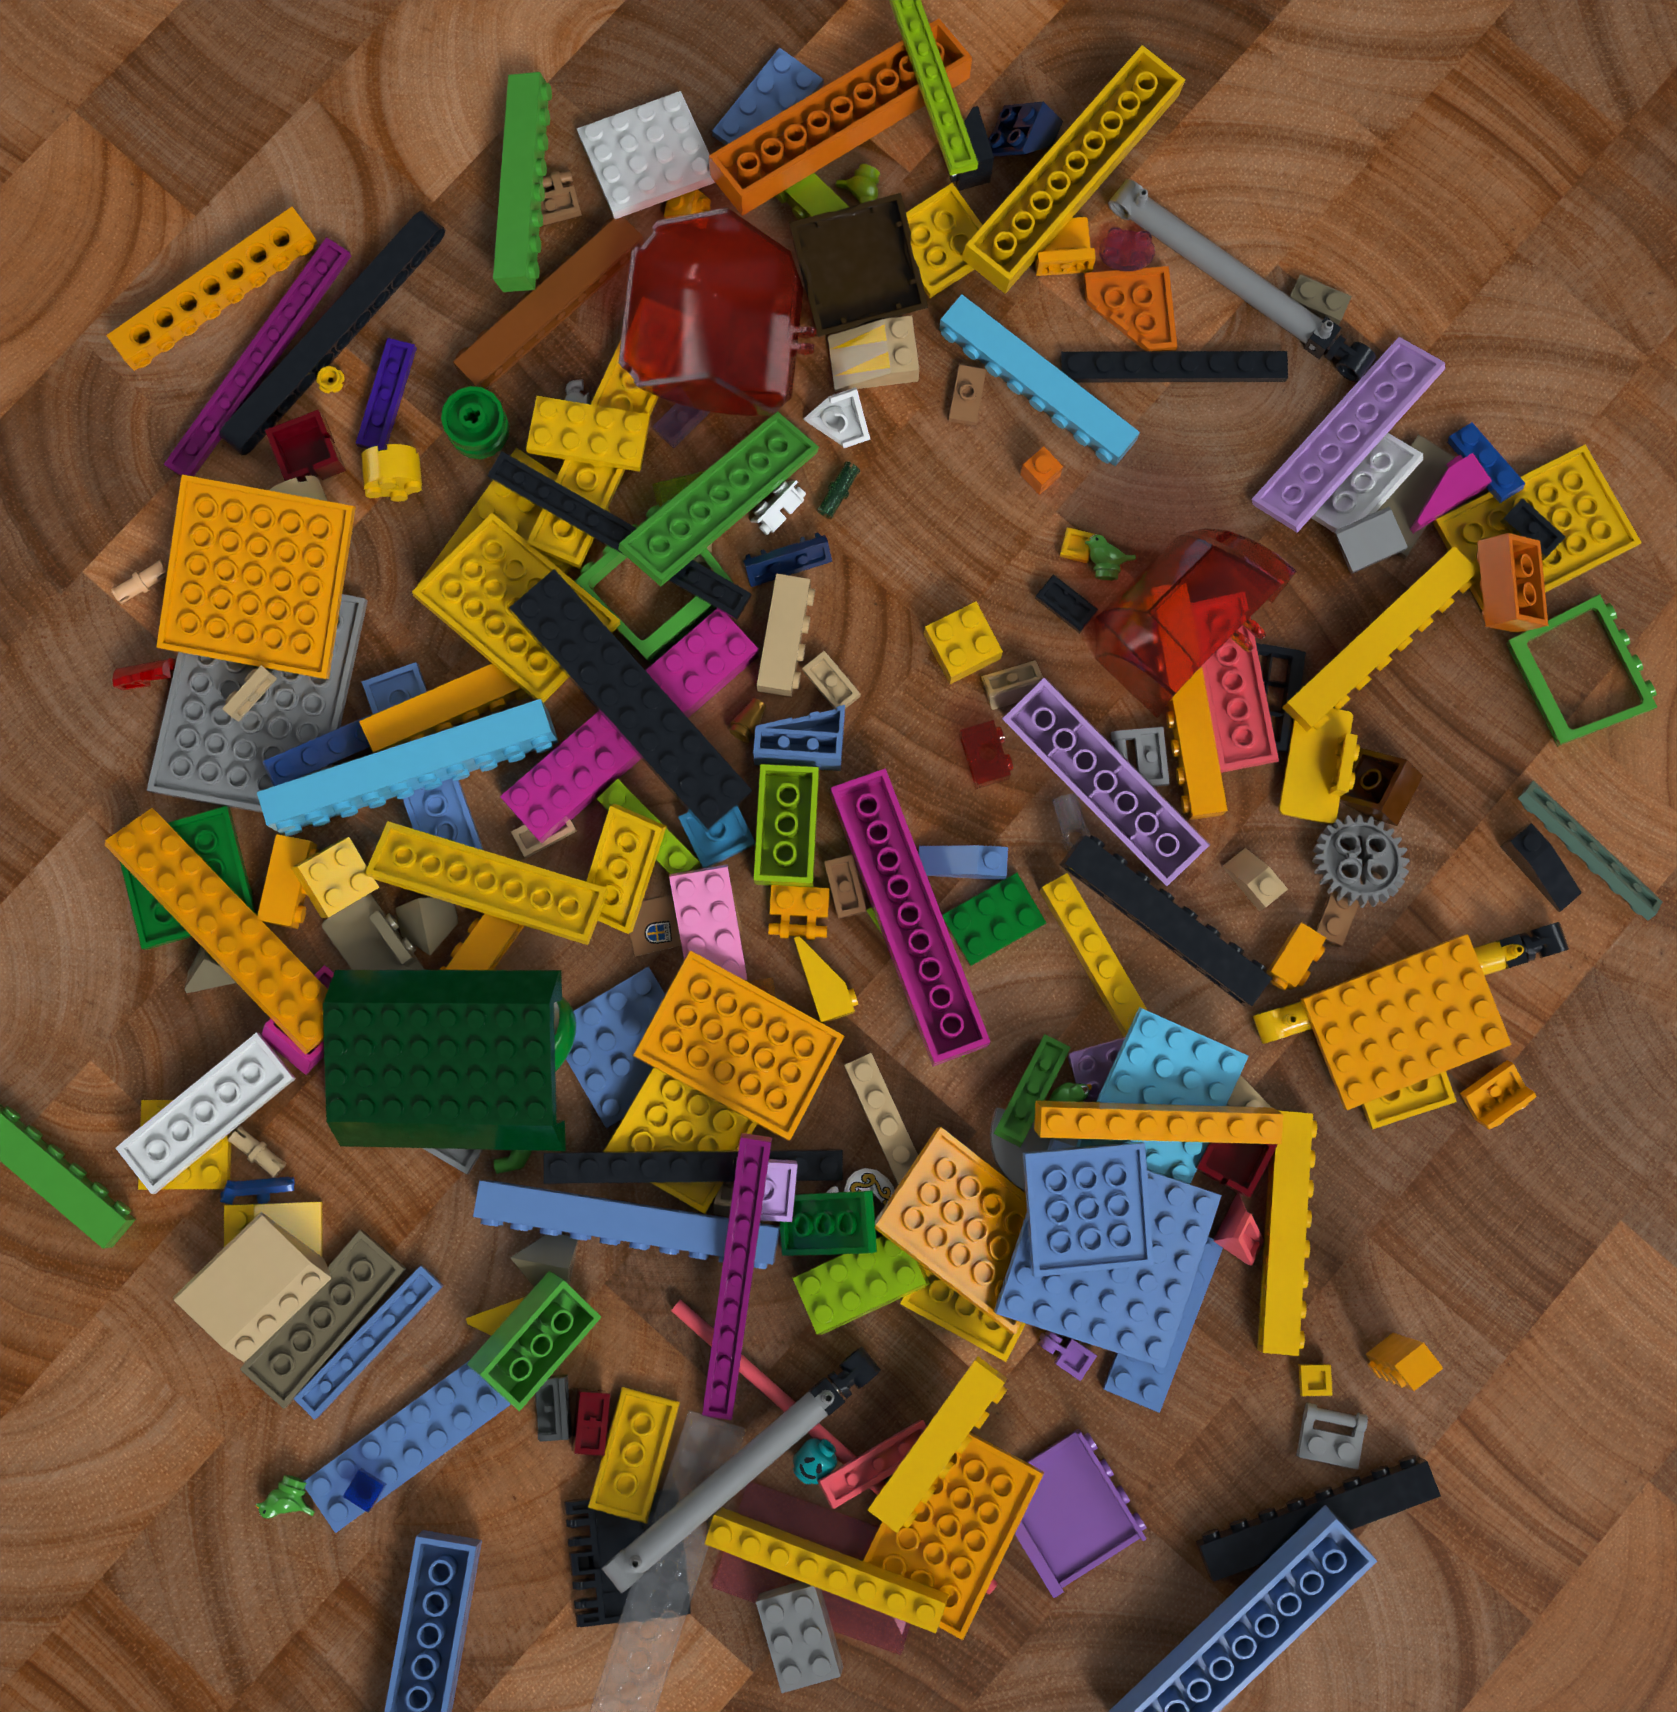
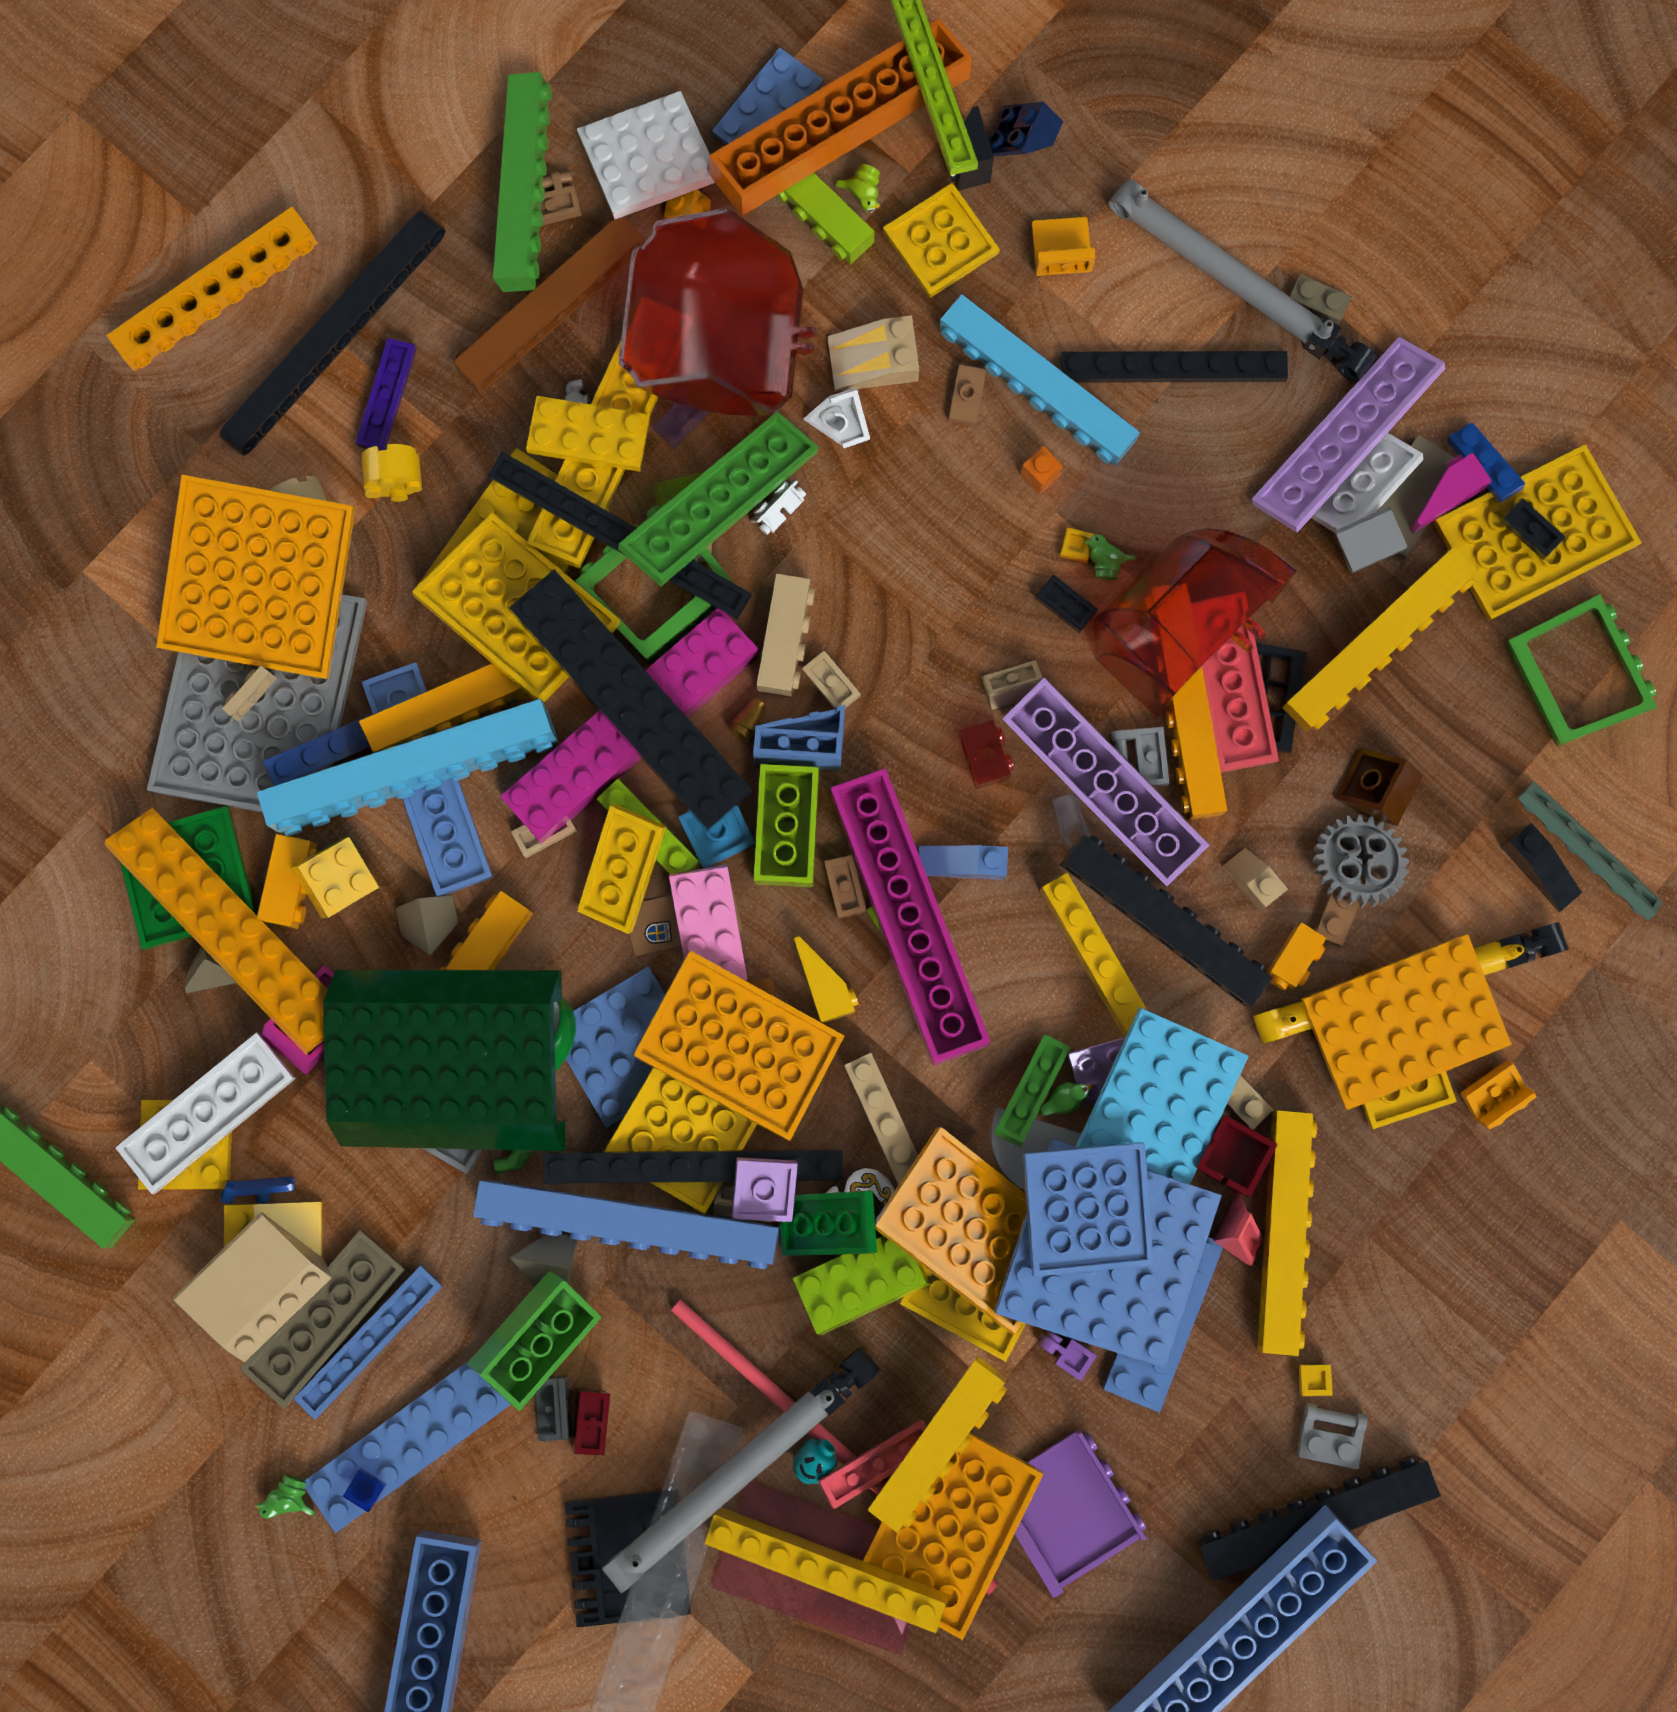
light nougat pin [111,559,168,605] -> none
red slope [112,658,176,691] -> none
magenta plate [164,237,352,477] -> none
tan pin [228,1126,287,1178] -> none
dark red piece [265,409,346,482] -> none
yellow plate [316,366,345,394] -> none
dark tan bracket [322,893,425,970] -> none
yellow plate [365,821,608,945] -> none
green wheel [441,386,510,459] -> none
yellow slope [466,1296,526,1336] -> none
yellow tile [588,1387,680,1524] -> none
magenta plate [702,1133,772,1420] -> none
dark blue plate [743,532,833,587] -> none
light grey brick [756,1581,843,1693] -> none
light orange plate [768,885,830,940] -> none
dark brown tile [789,193,928,337] -> none
clear green pin [817,461,860,519] -> none
yellow brick [924,601,1003,684] -> none
green plate [942,873,1046,967] -> none
yellow brick [962,45,1186,294] -> none
light orange brick [1034,1101,1283,1144] -> none
orange plate [1084,266,1177,351] -> none
clear pink dish [1099,227,1155,271] -> none
yellow bracket [1279,708,1360,824] -> none
light orange brick [1365,1332,1443,1391] -> none
orange brick [1477,533,1548,633] -> none

